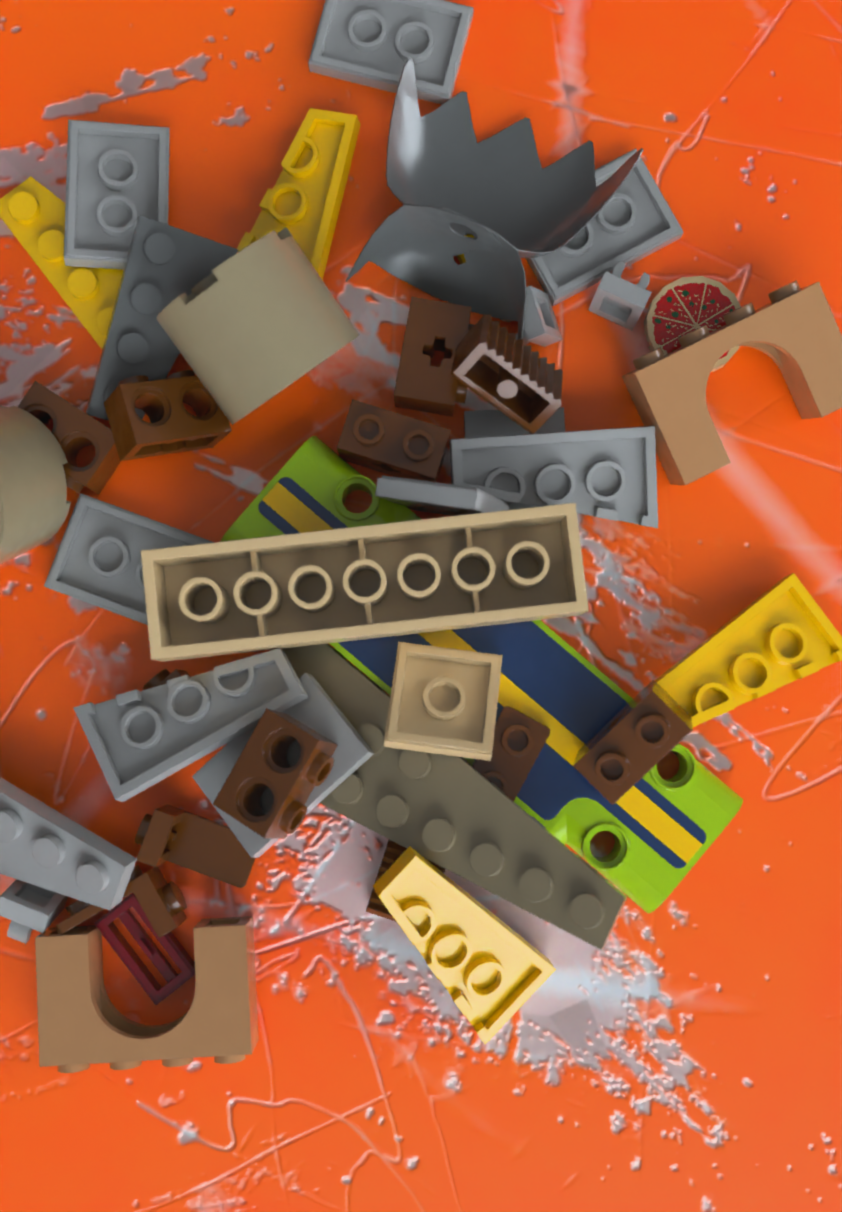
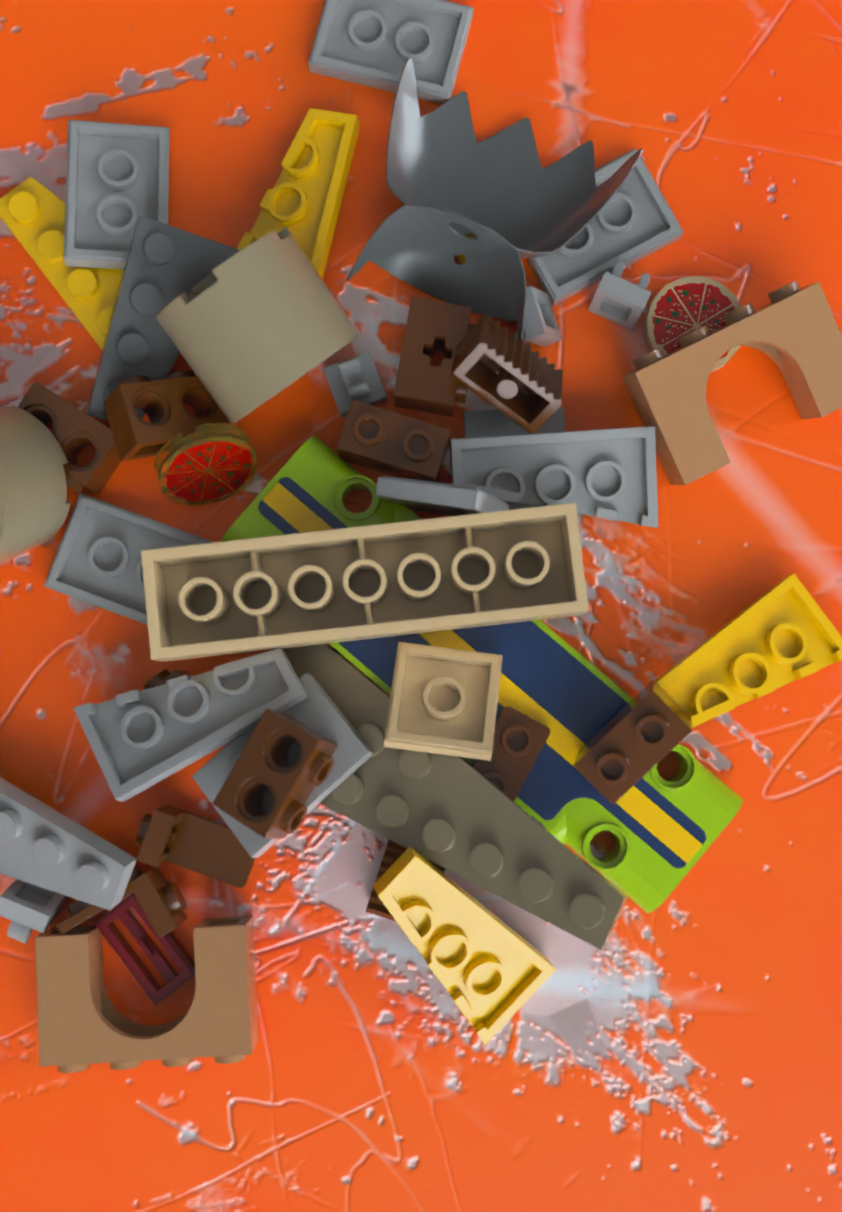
none -> tile [154,423,258,506]
none -> light grey tile [323,351,387,419]

